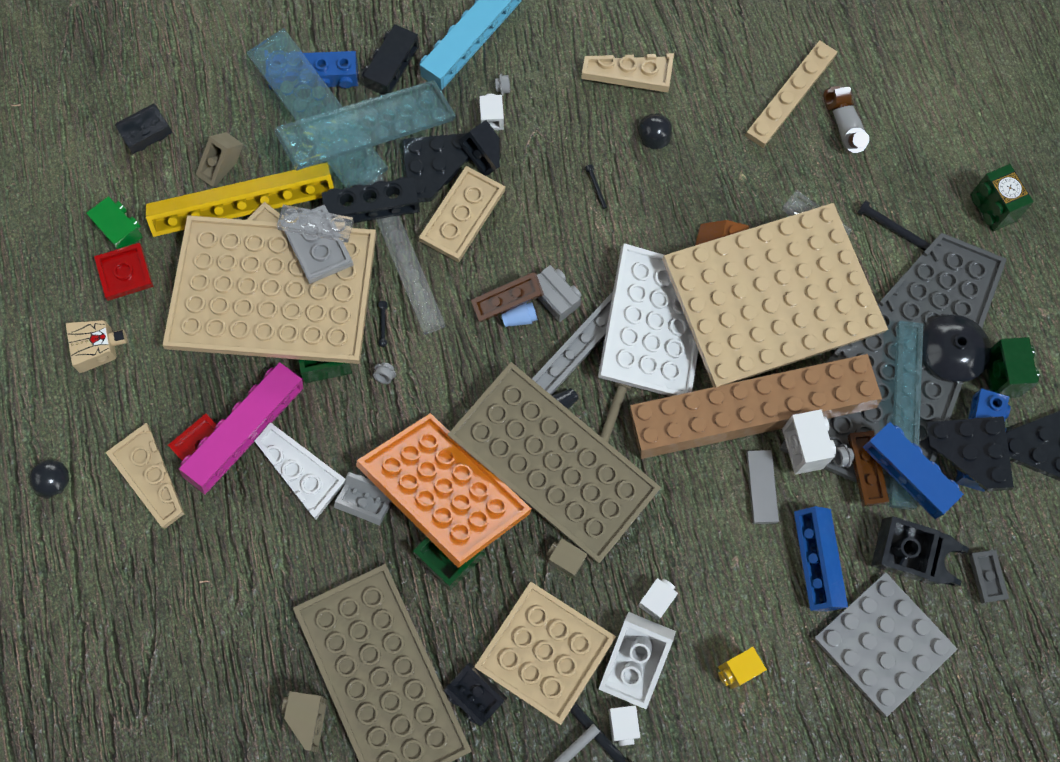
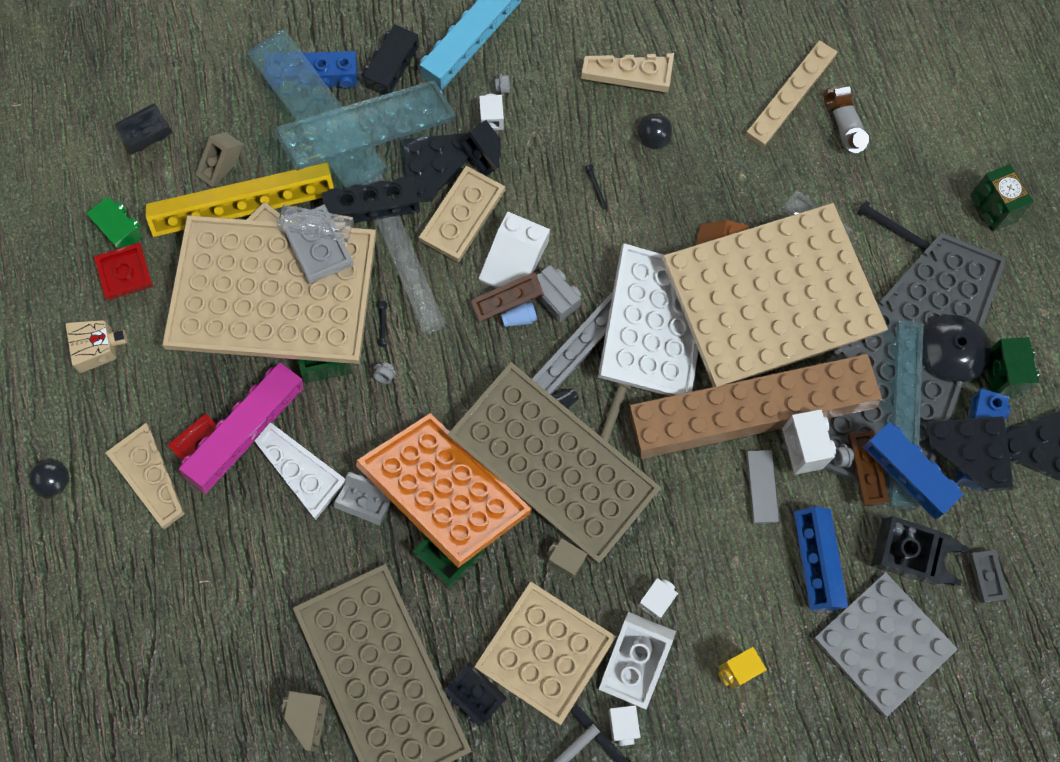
none -> white slope [479,212,550,288]

